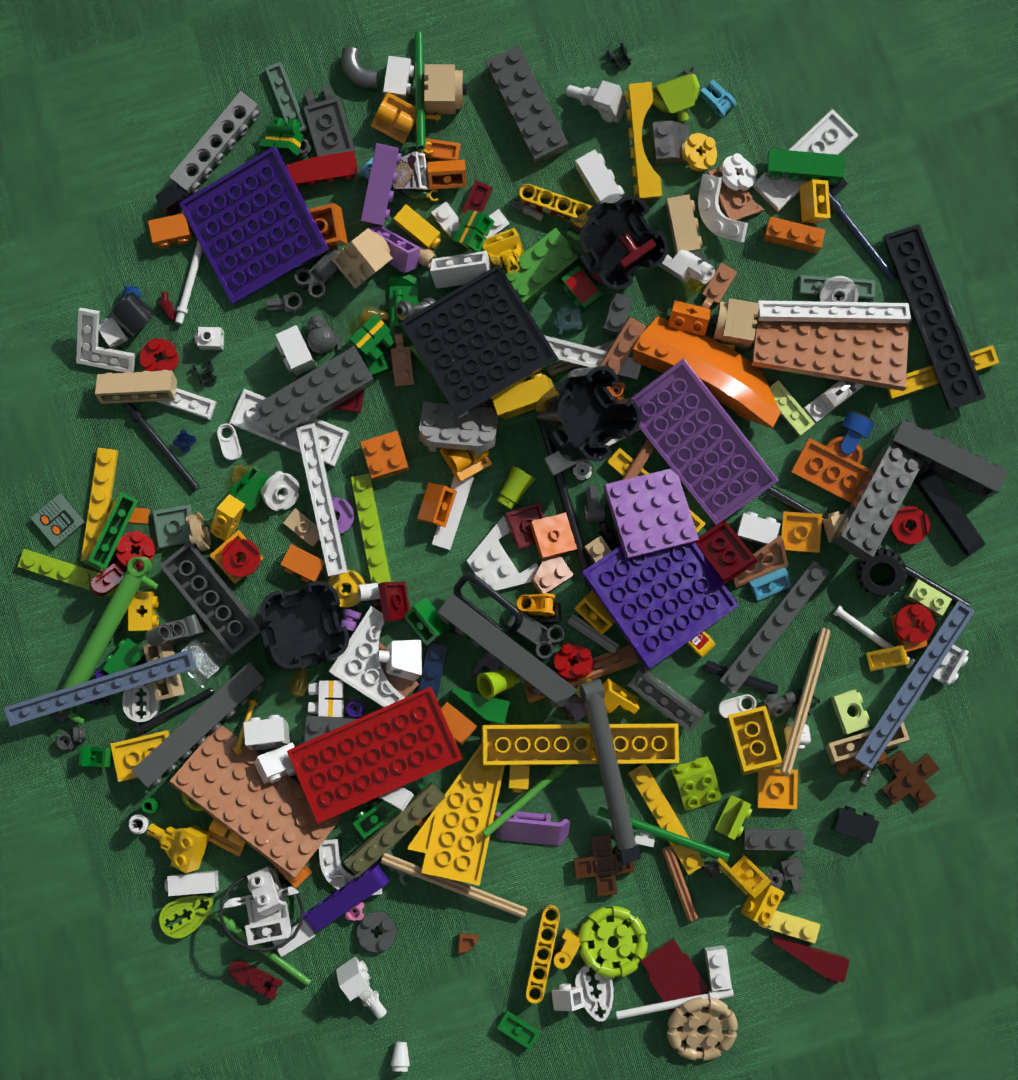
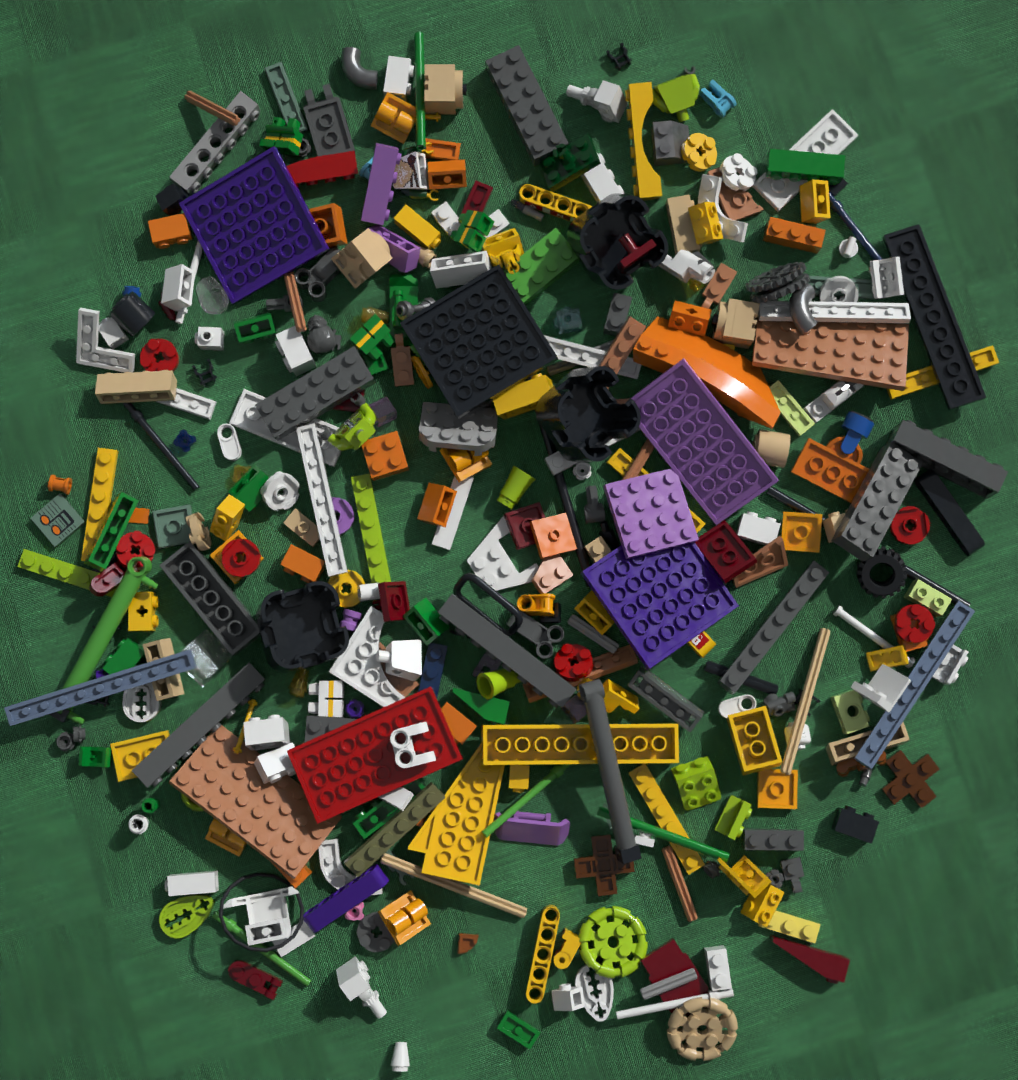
black bar [134,688,214,737] -> none
dark grey piece [146,614,204,646] -> none
yellow brick [146,824,211,873] -> none
white brick [247,867,287,915] -> none
brick [560,265,602,312] -> none
orange plate [608,382,626,399] -> none
medium azure slope [749,568,792,601] -> none
none -> orange bush [48,475,72,495]
none -> white brick [161,264,195,311]
none -> nougat axle [184,91,240,126]
none -> clear piece [196,276,229,315]
none -> green brick [233,313,276,344]
none -> nougat axle [284,271,307,333]
none -> lime torso [317,392,376,451]
none -> clear purple piece [369,397,397,427]
none -> light orange plate [378,890,431,946]
none -> white piece [390,722,436,768]
none -> light orange wheel [411,356,433,389]
none -> dark green plate [540,133,601,192]
none -> light grey axle [640,968,697,1000]
none -> yellow brick [688,202,723,245]
none -> dark grey piece [745,262,810,303]
none -> tan piece [752,429,790,468]
none -> flat silver cylinder [789,283,817,334]
none -> white plate [839,237,858,258]
none -> white bracket [851,664,911,712]
none -> white bracket [870,257,904,299]

